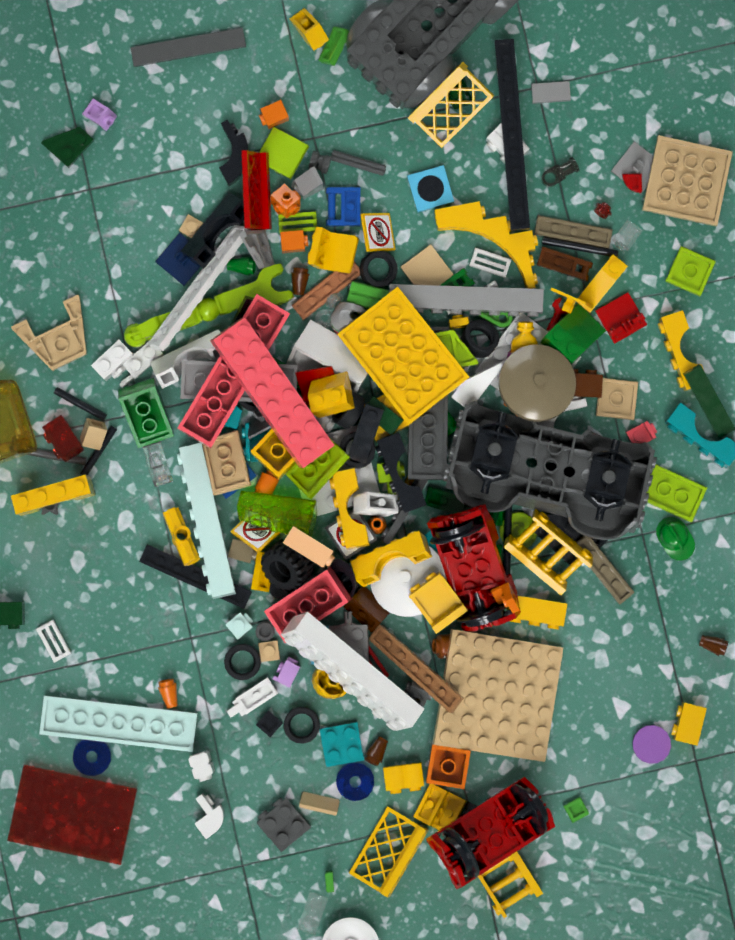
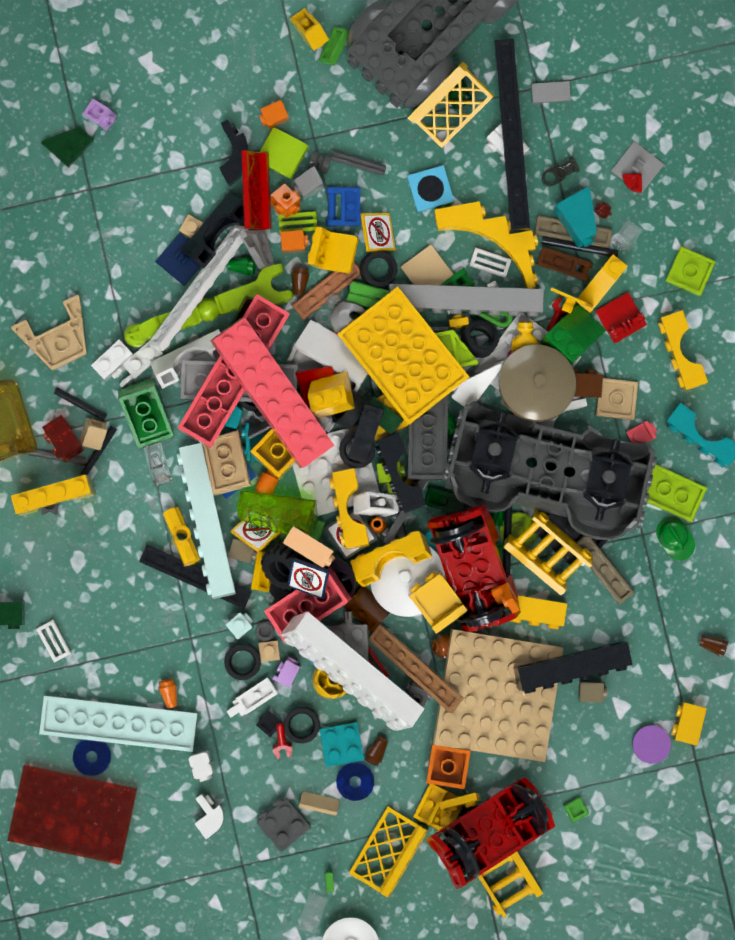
dark grey tile [130,27,246,67] -> none
lime tile [285,436,350,499] -> none
yellow brick [383,762,424,794] -> none
tan plate [642,135,733,227] -> none
dark green tile [683,364,735,439] -> none
none -> red bar [273,723,292,759]
none -> piece [287,557,330,599]
none -> bright green tile [312,520,325,541]
none -> yellow plate [439,792,481,813]
none -> black brick [513,641,633,694]
none -> teal slope [554,187,597,248]
none -> dark tan brick [579,682,607,703]

